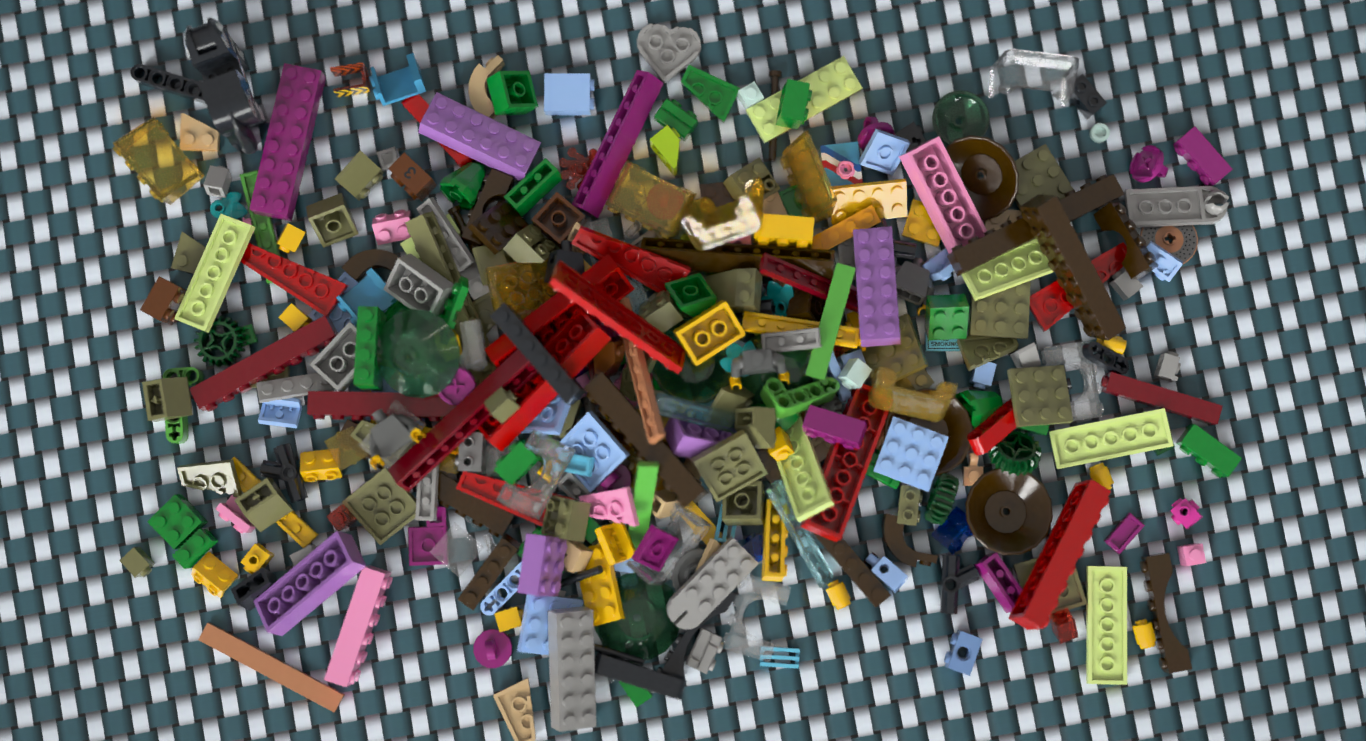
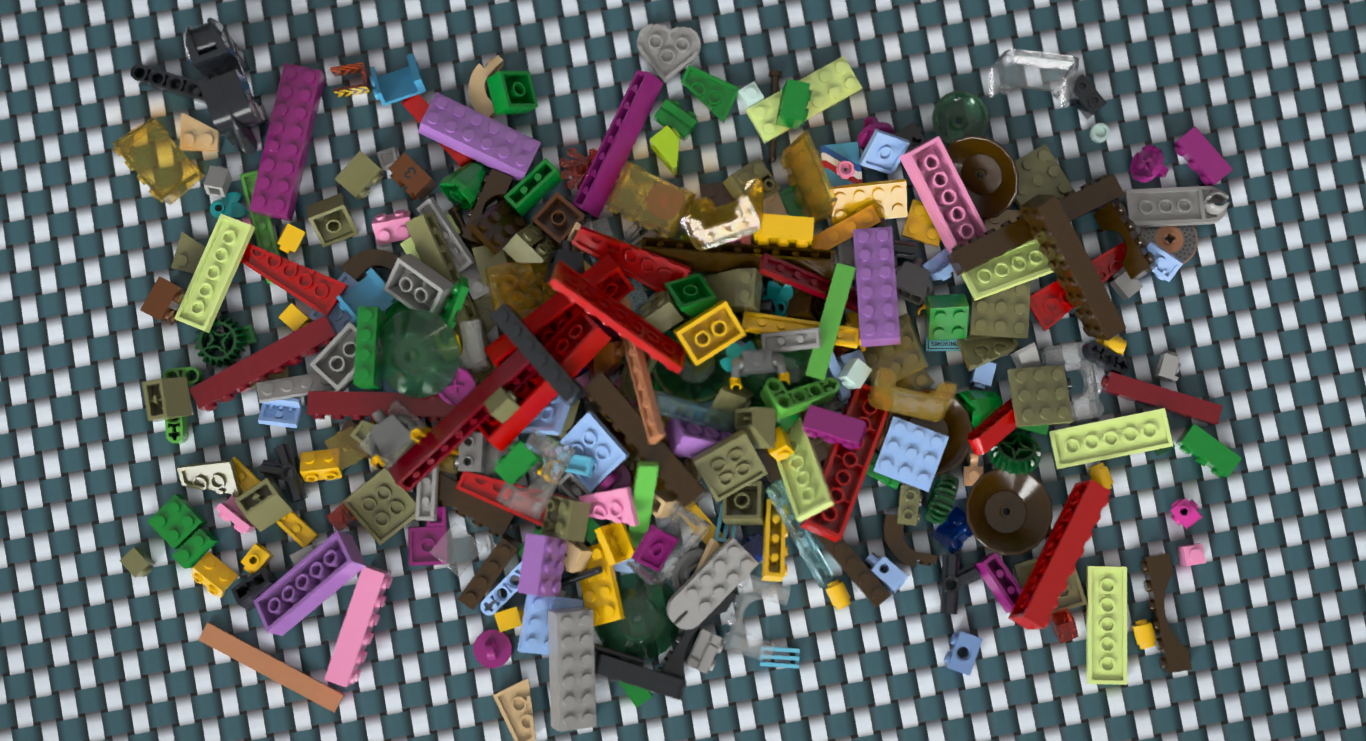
light blue brick [544,73,595,115] -> none
magenta tile [1104,512,1145,554] -> none

